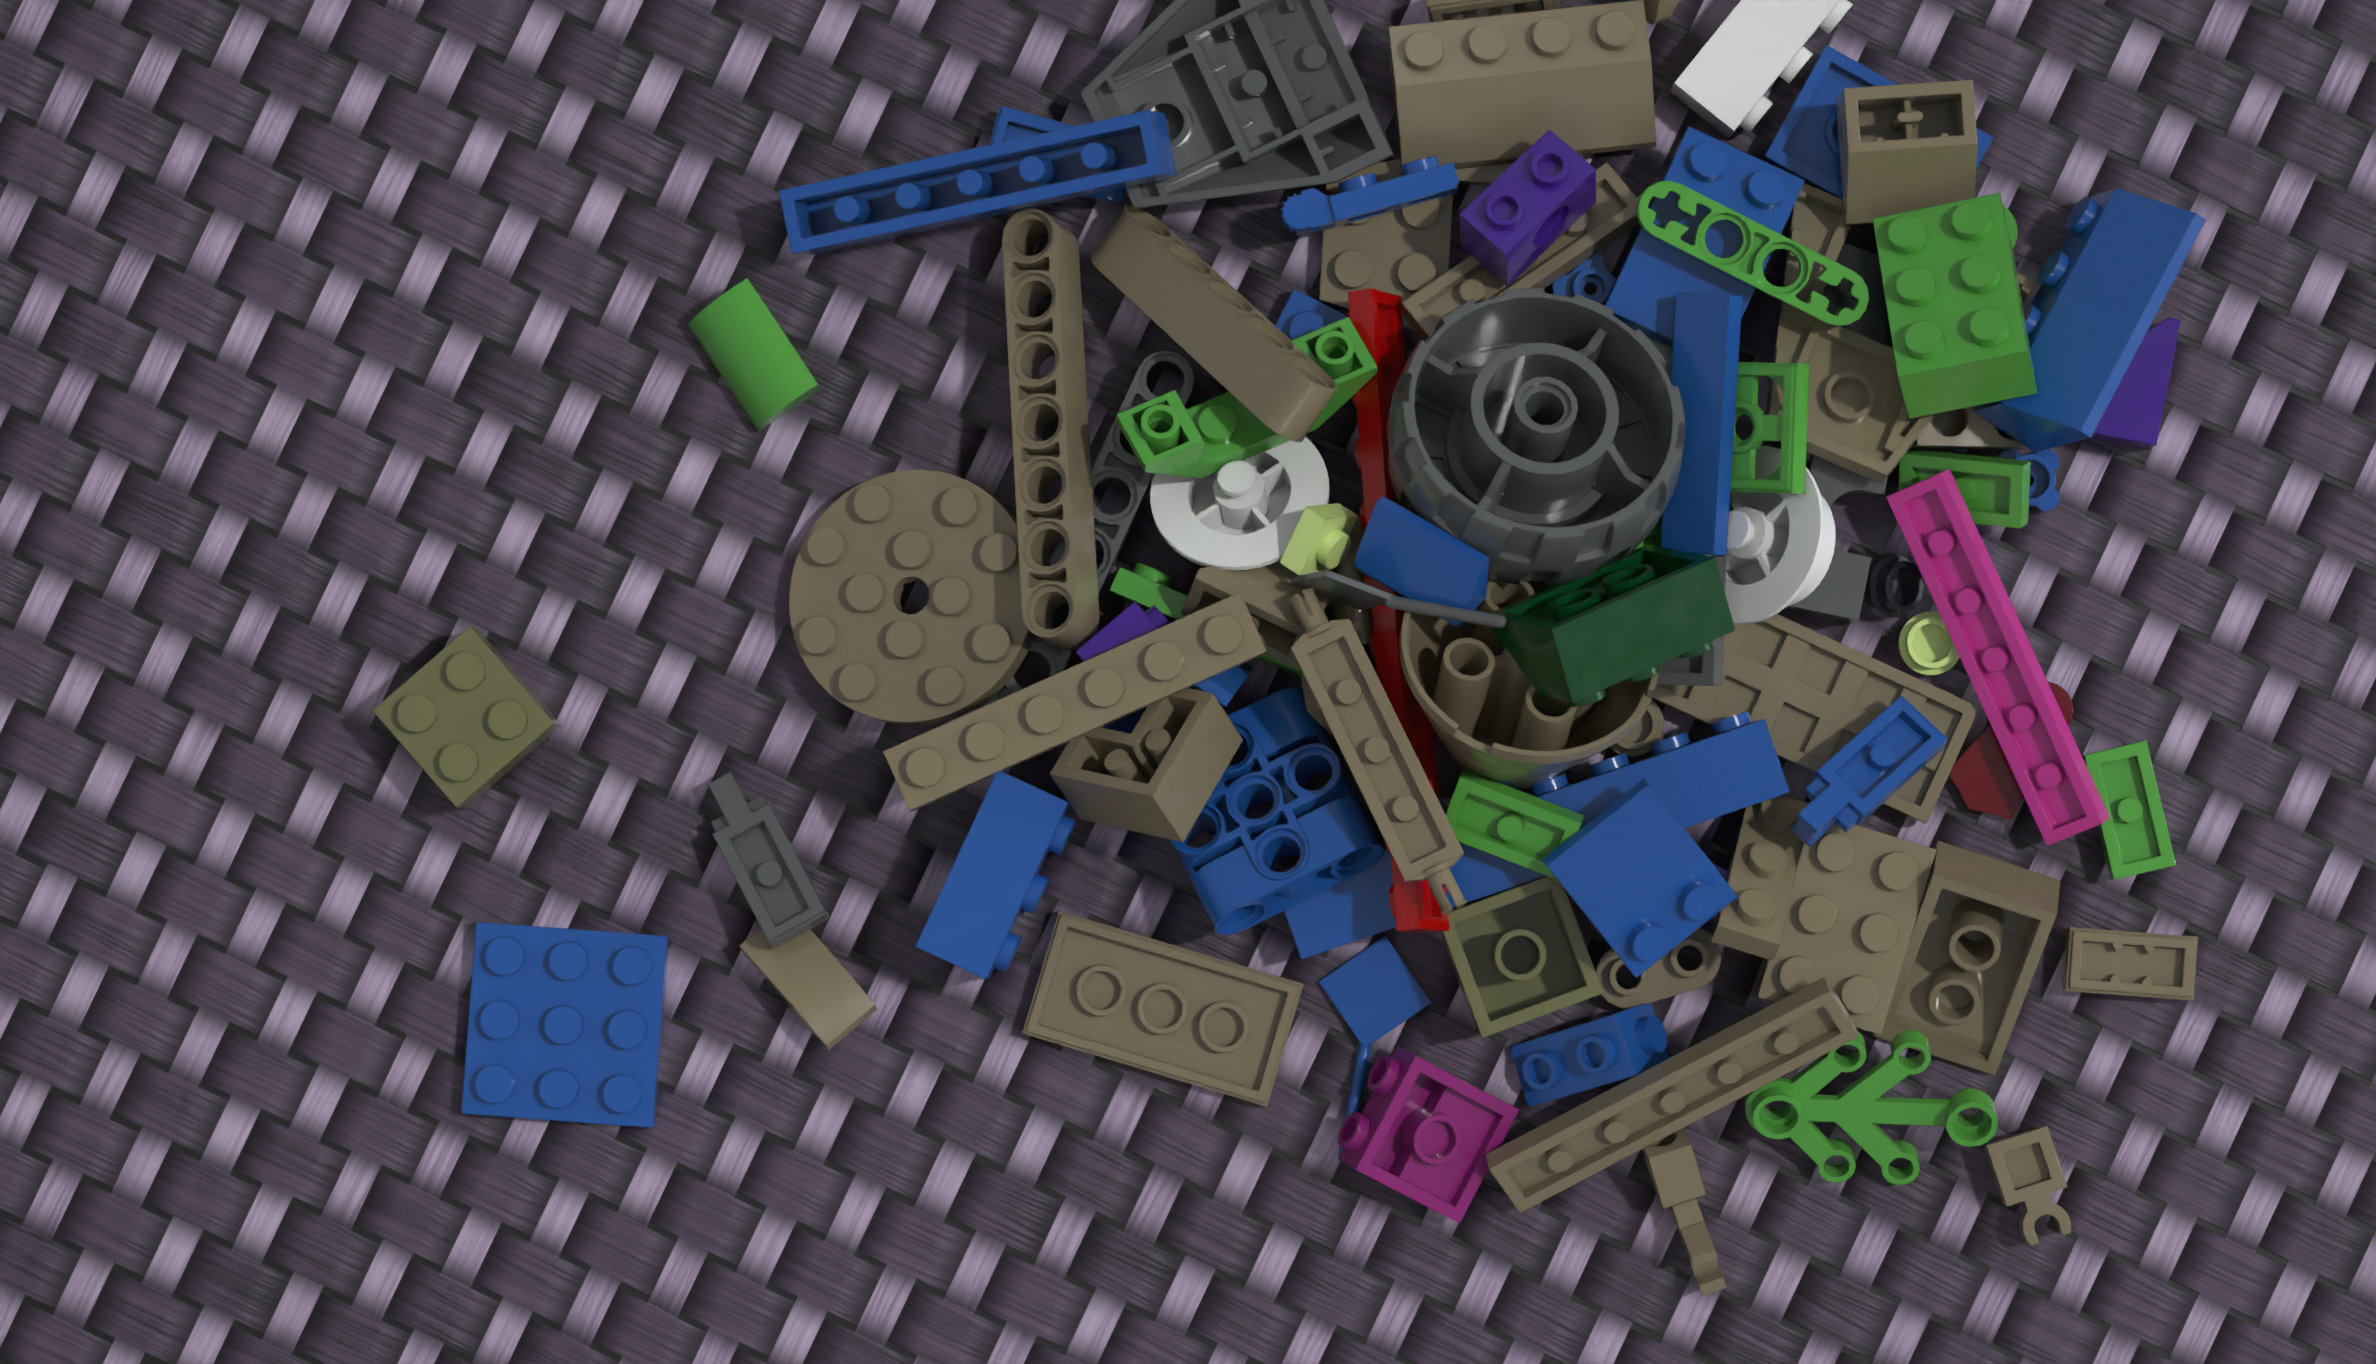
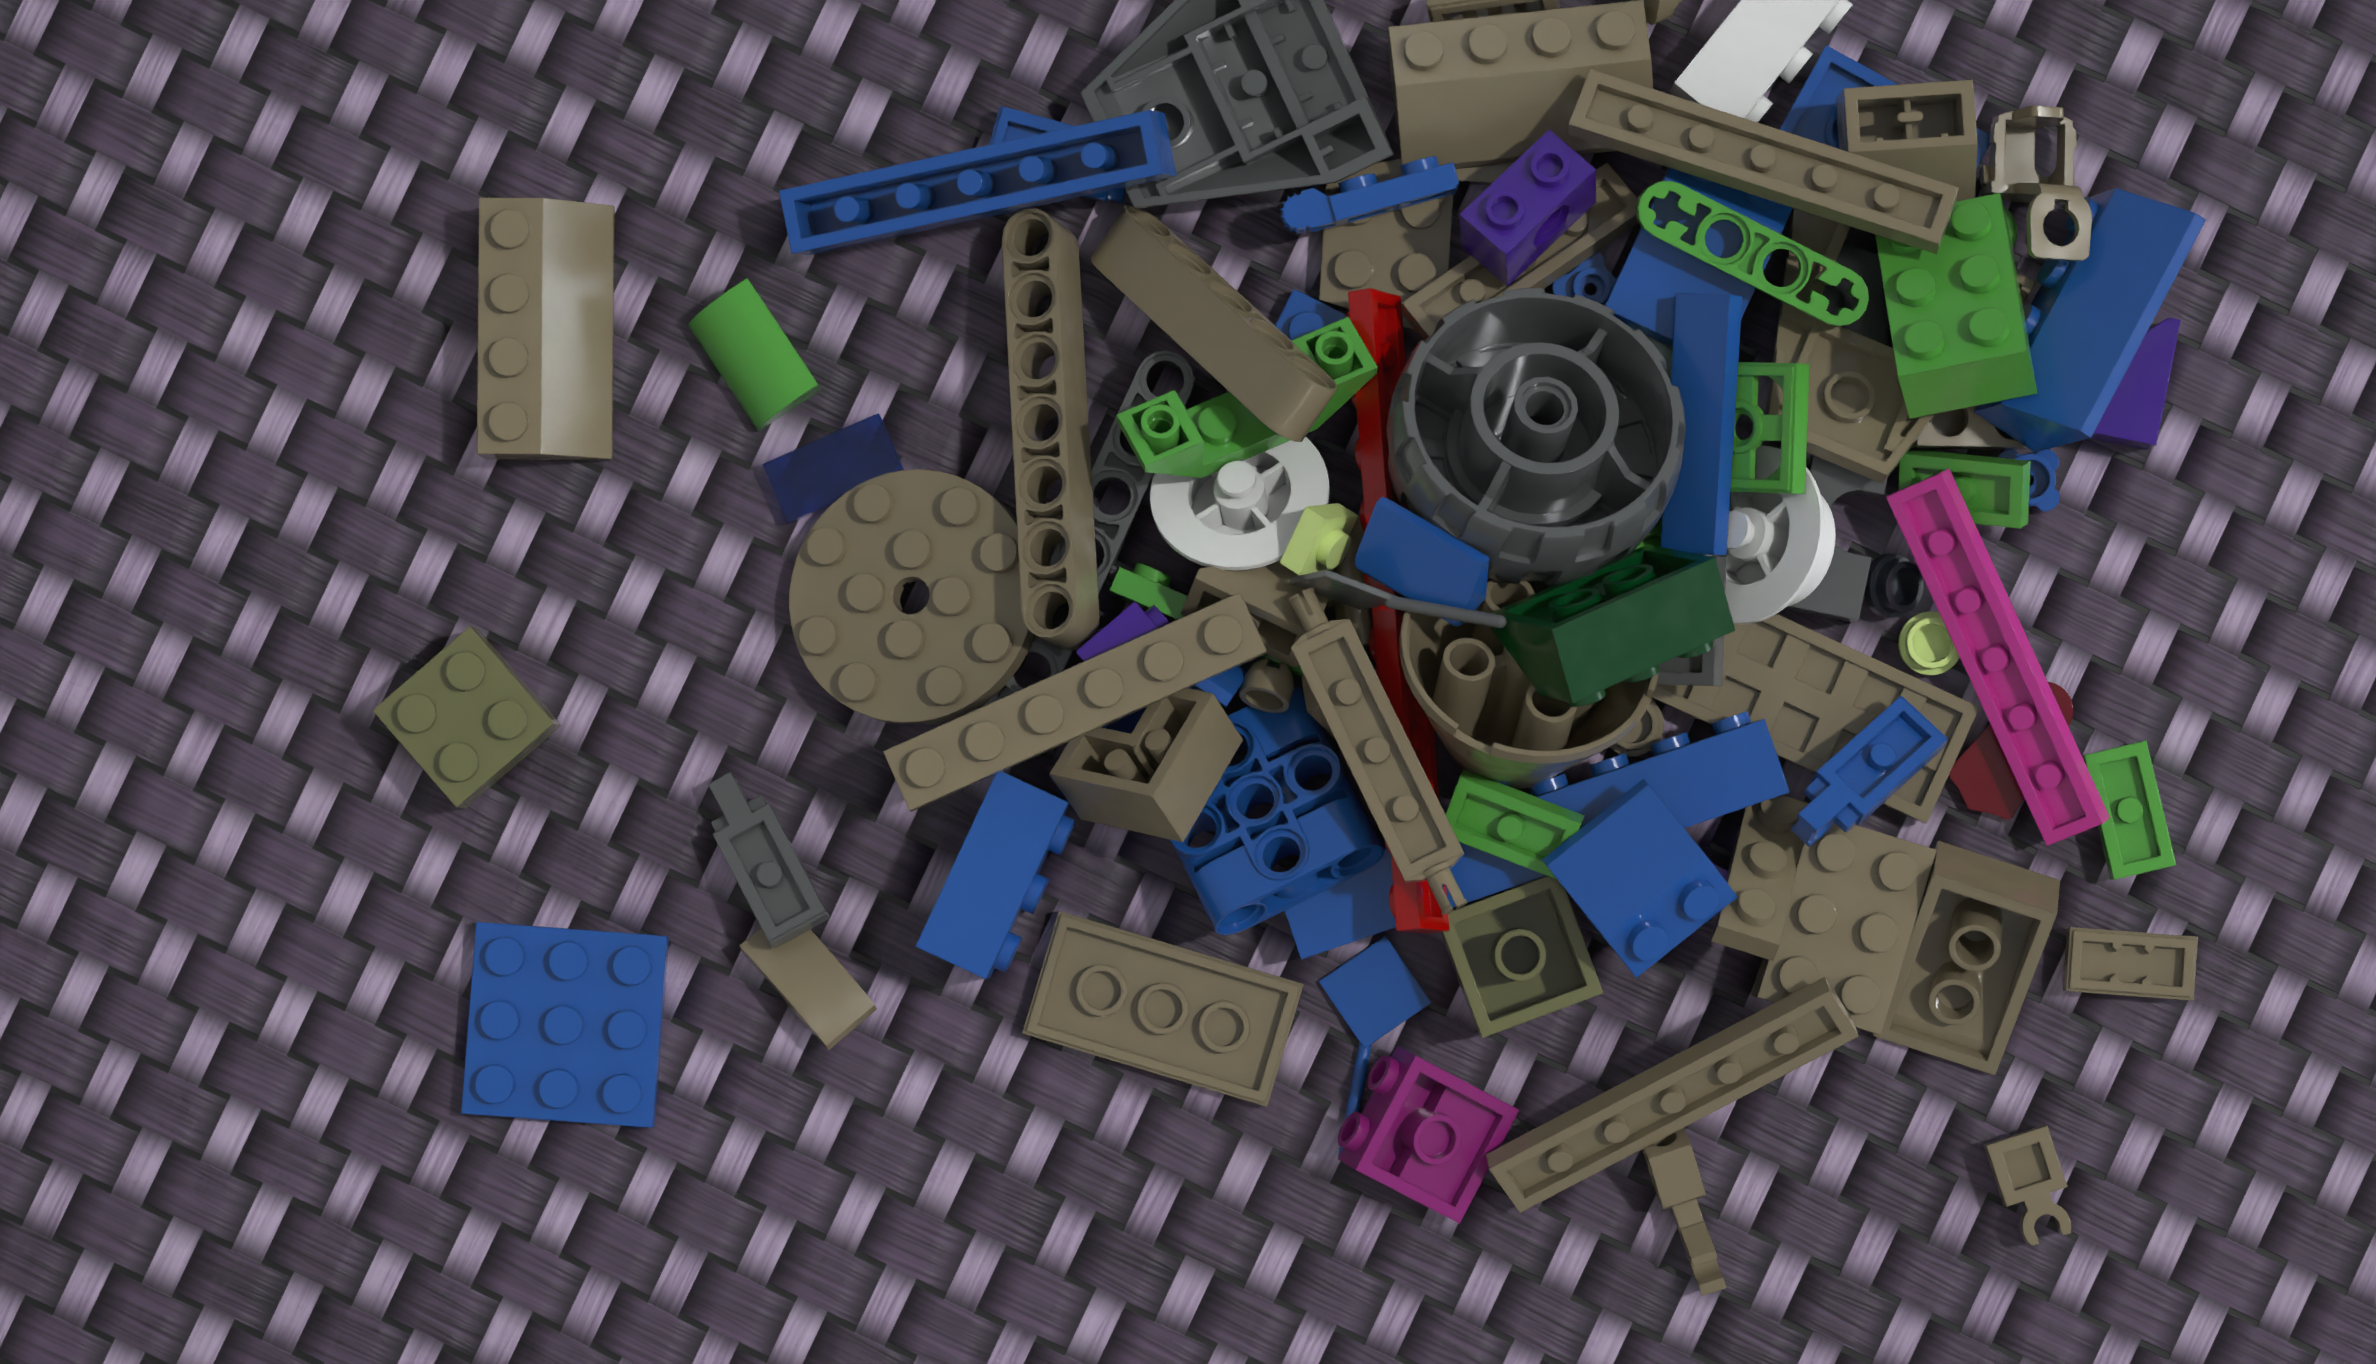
blue bracket [1510,1003,1669,1106] -> none
dark tan plate [1595,928,1721,1008] -> none
bright green plant [1745,1030,1998,1185] -> none
none -> dark tan slope [477,198,615,460]
none -> clear blue tile [762,413,904,524]
none -> dark tan hinge [1239,658,1294,713]
none -> dark tan plate [1568,69,1959,254]
none -> dark tan piece [1980,105,2092,262]

